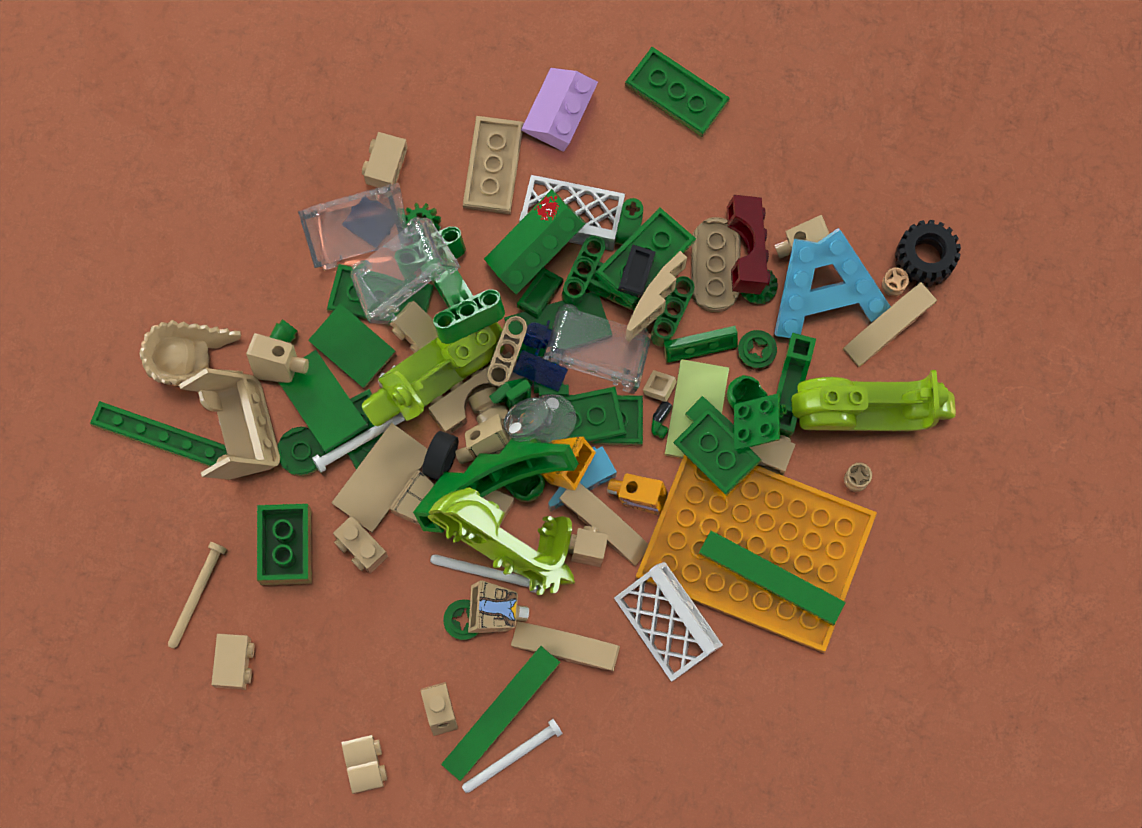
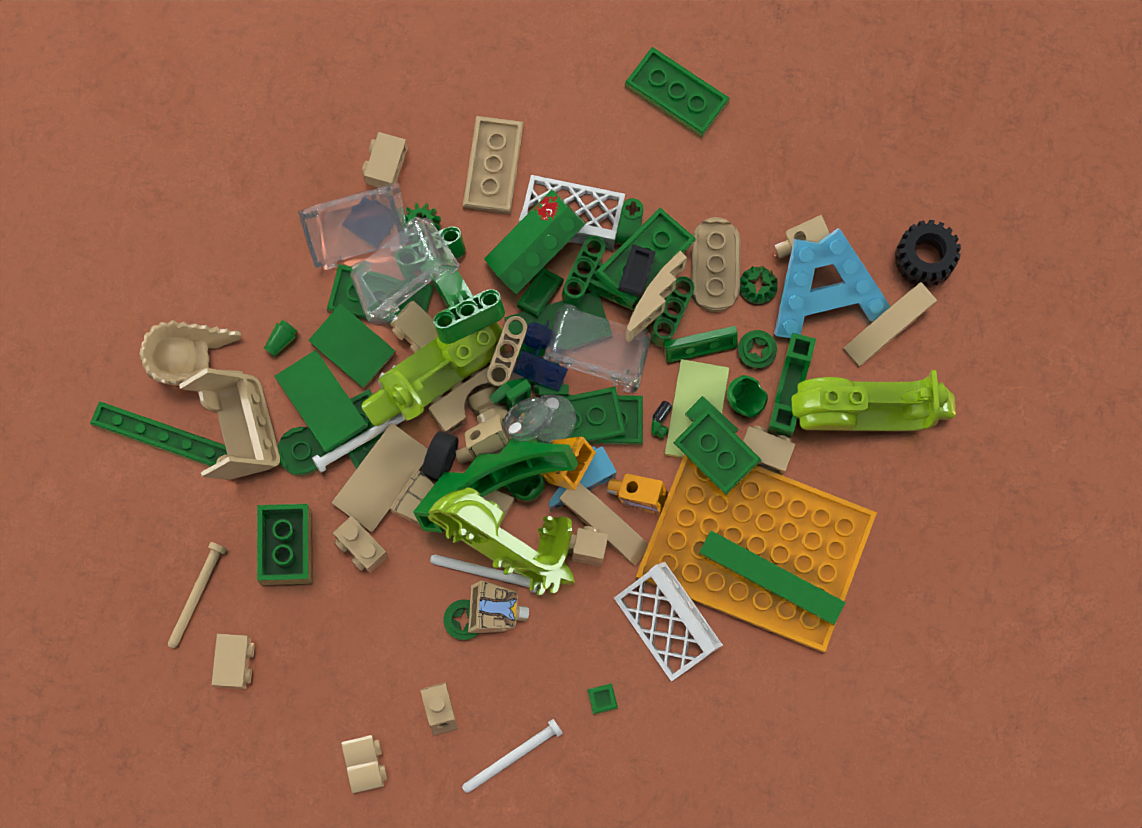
tan torso [246,333,309,383] -> none
green tile [441,646,561,781] -> none
tan slope [511,621,620,671] -> none
lavender slope [521,68,598,152] -> none
tan plate [643,370,677,402] -> none
dark red arch [727,195,771,294] -> none
green hinge [734,393,787,451] -> none
tan wheel [844,463,872,492] -> none
light nougat wheel [882,268,909,296] -> none
none -> green tile [587,683,618,715]

